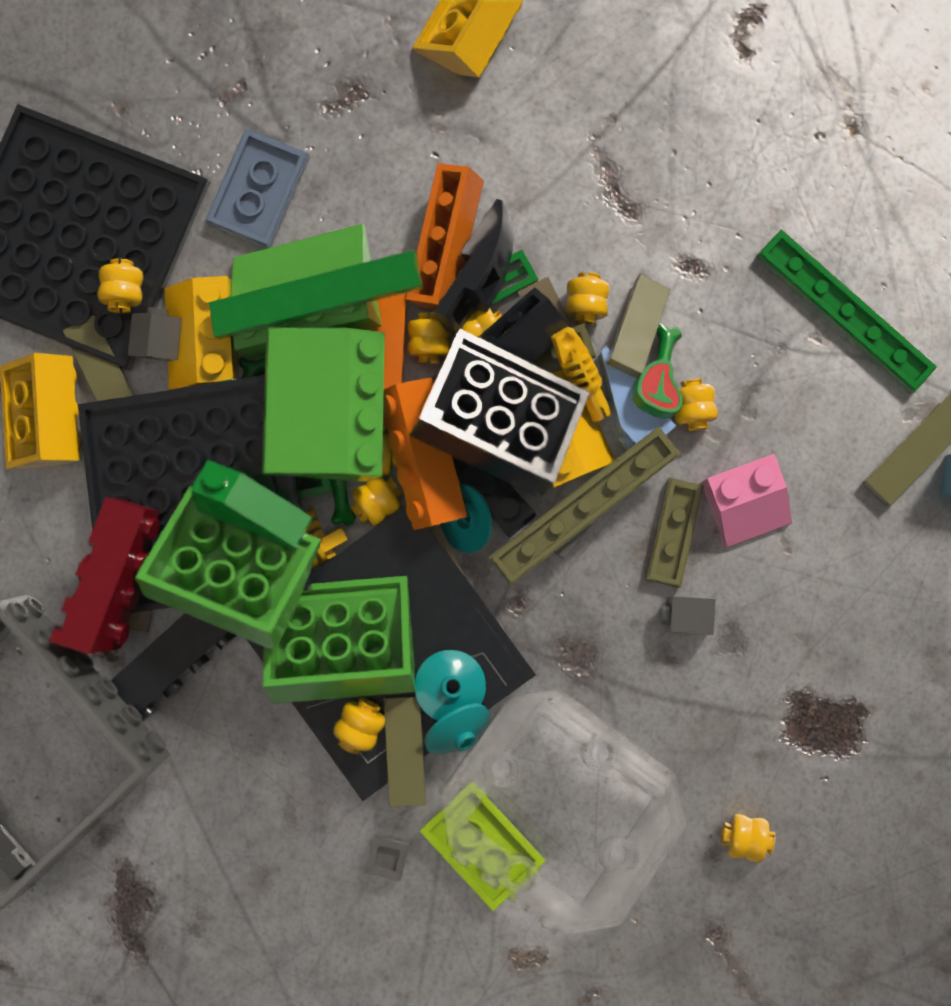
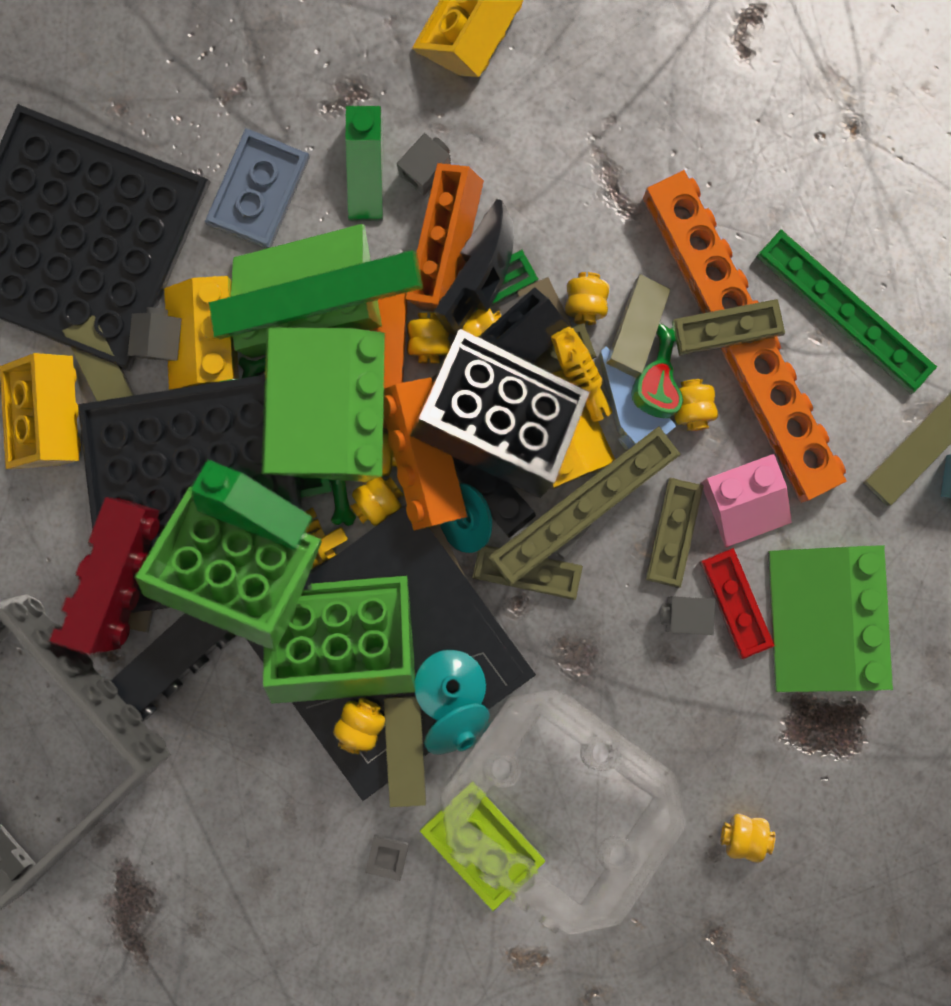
yellow piece [97,259,143,313] -> none
none -> green slope [346,106,383,221]
none -> dark grey brick [396,133,451,196]
none -> olive tile [472,545,583,600]
none -> orange brick [643,170,847,503]
none -> olive tile [672,299,785,356]
none -> red tile [699,548,775,659]
none -> bright green slope [768,545,893,692]

